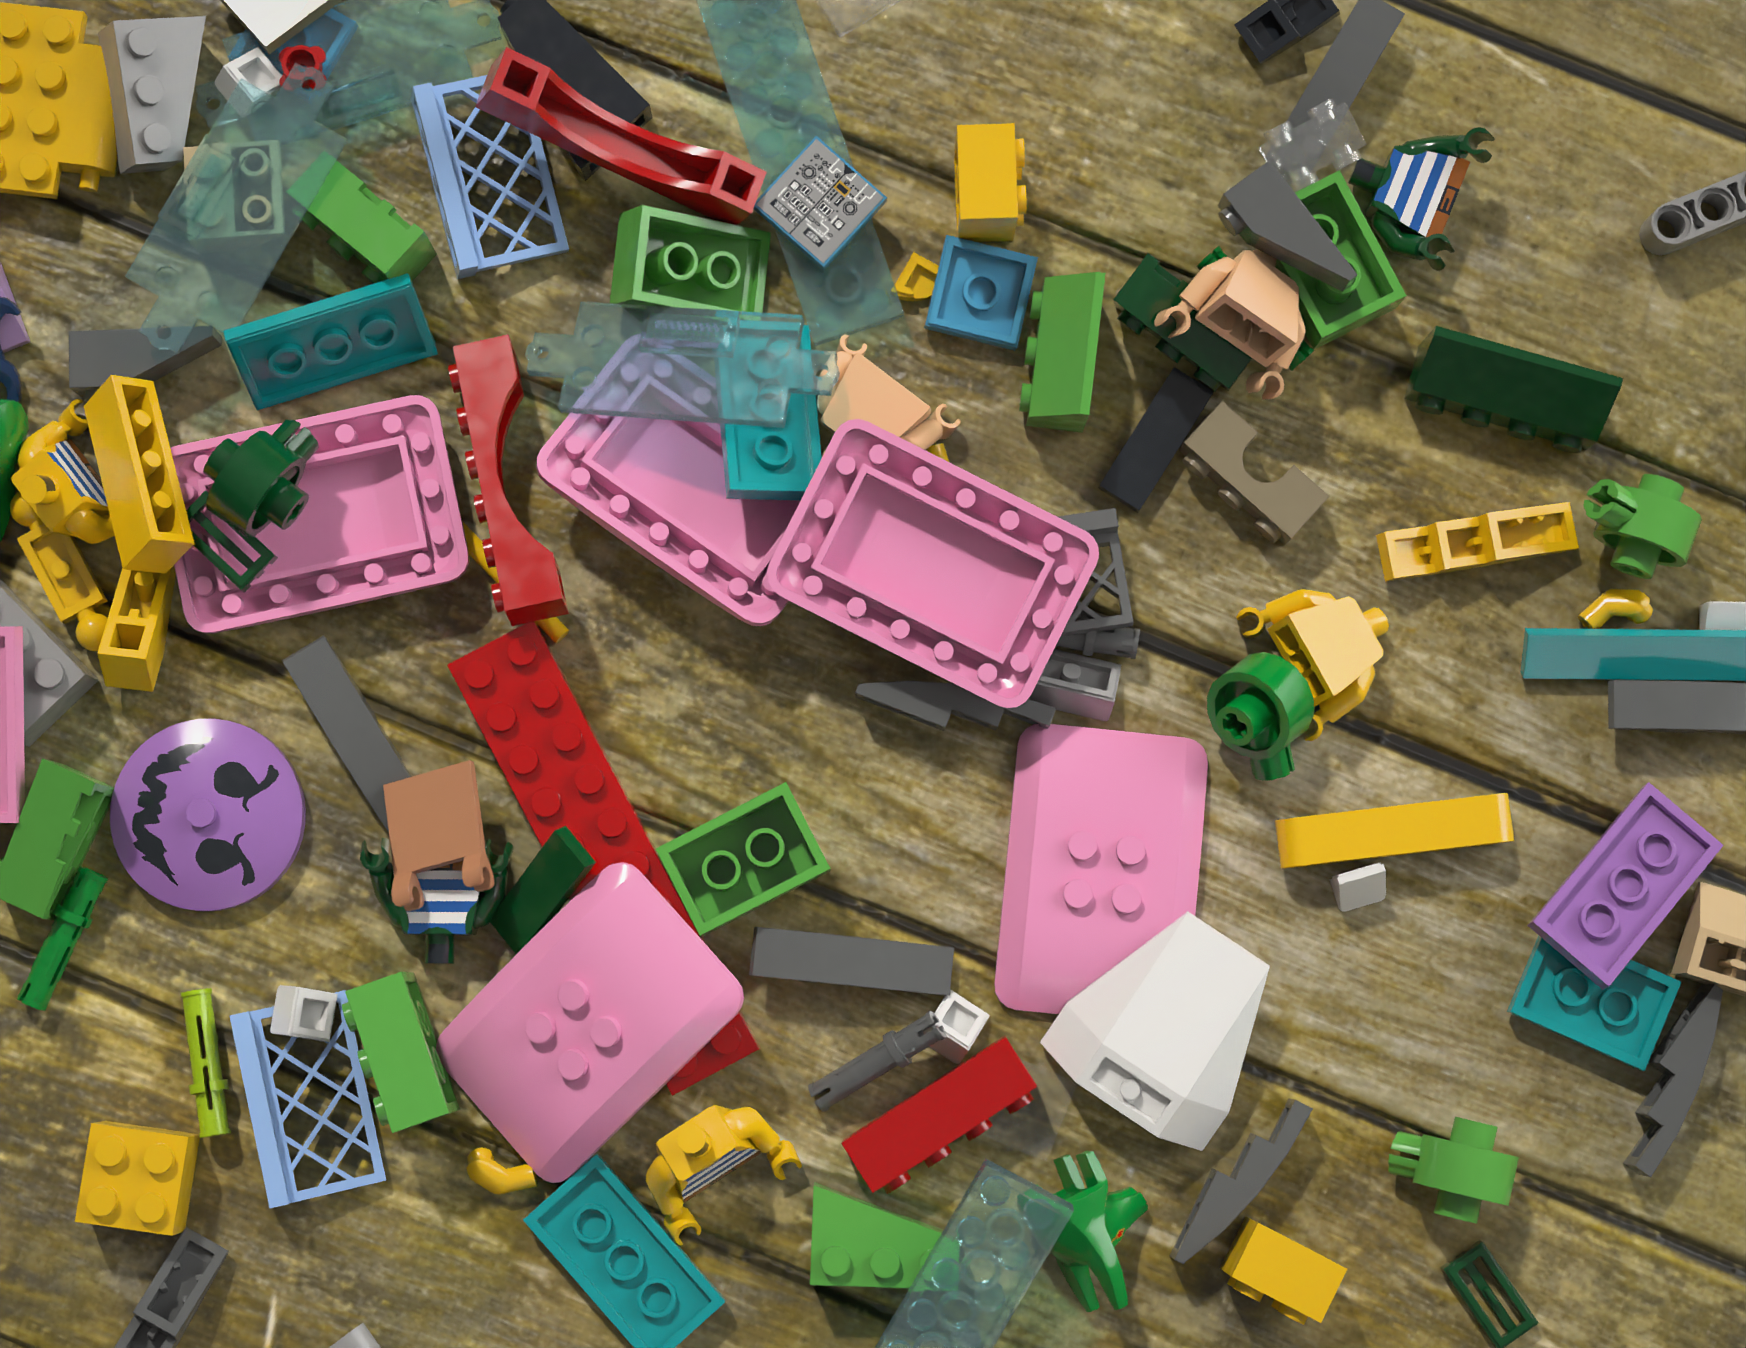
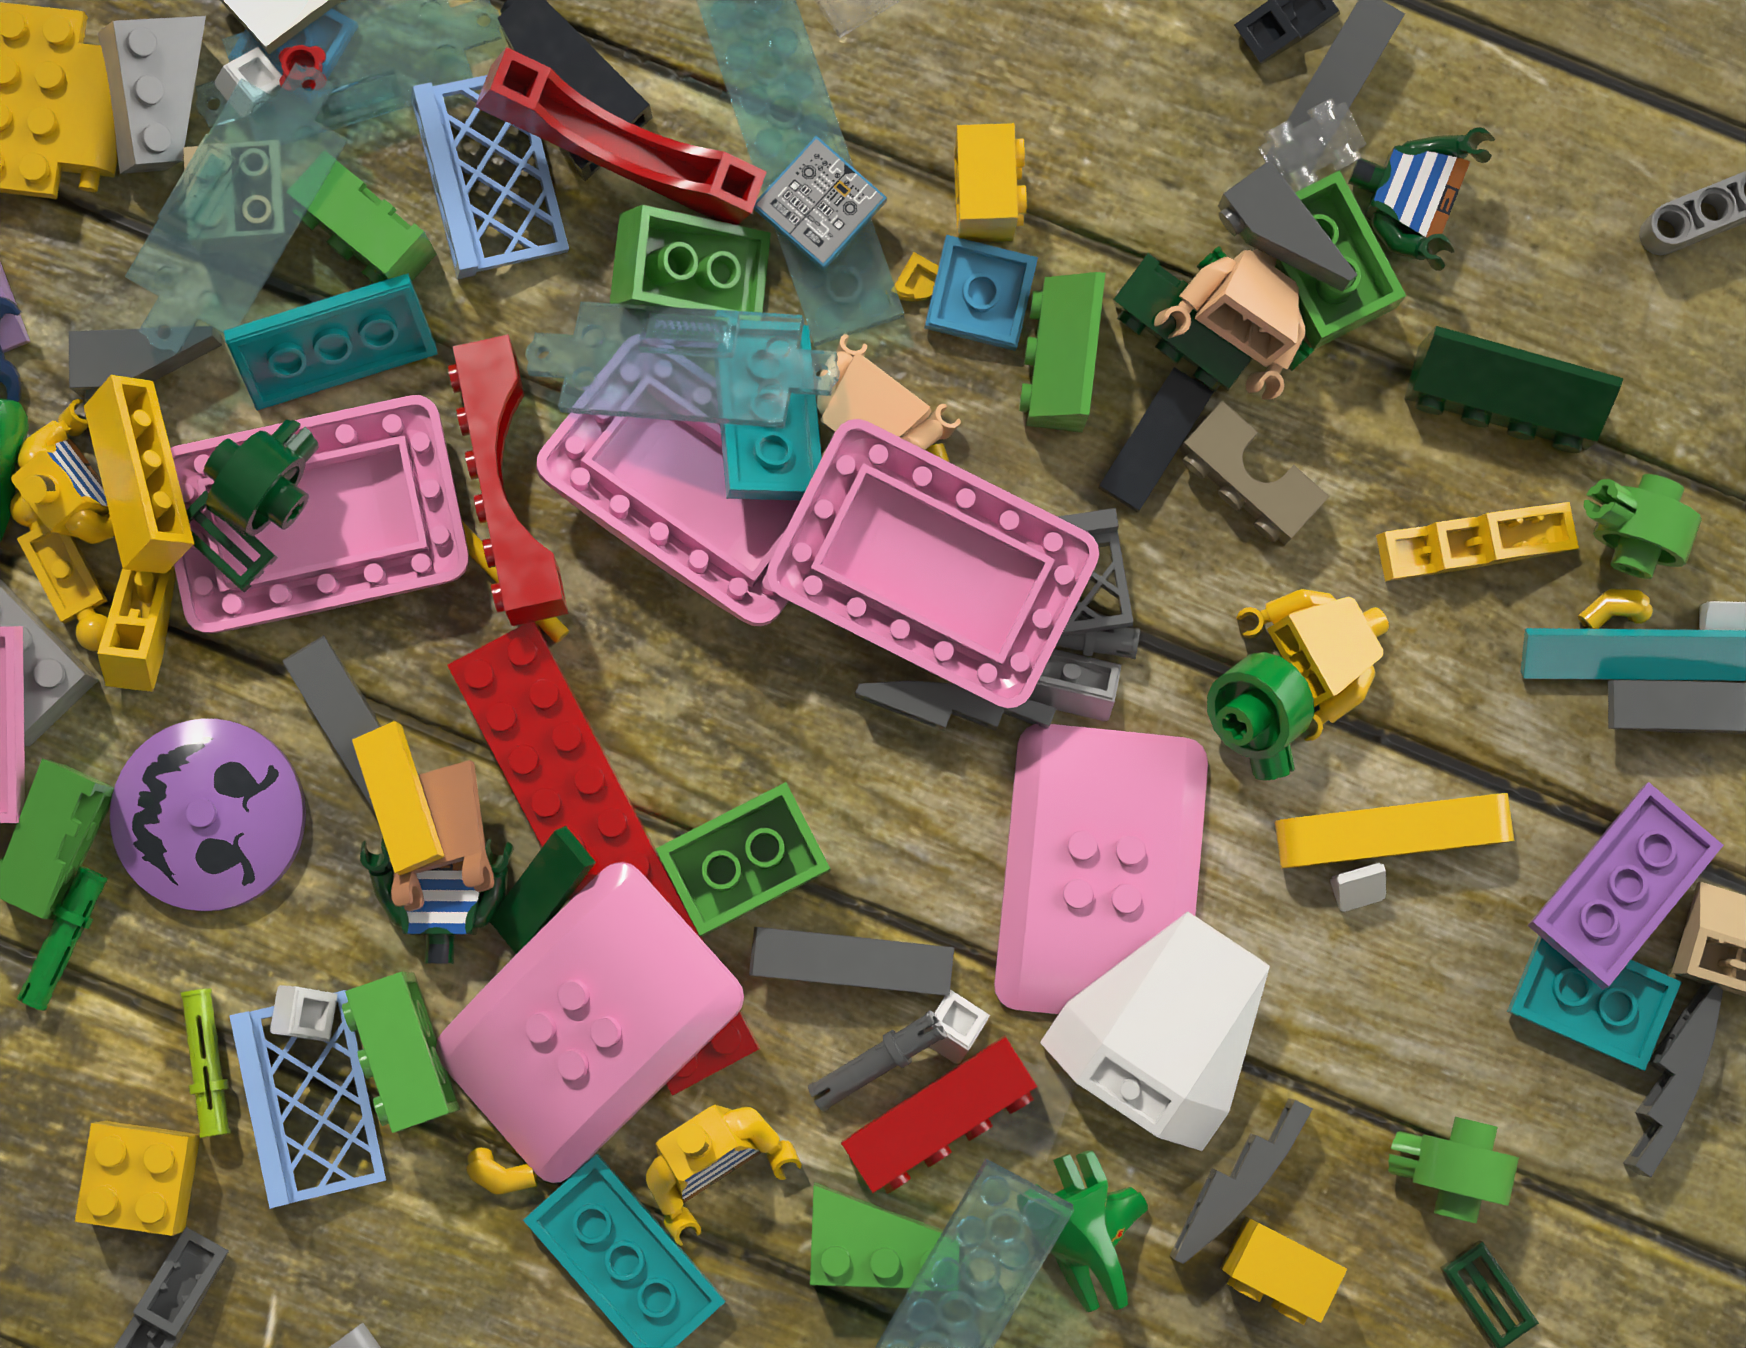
none -> yellow tile [352,721,445,876]

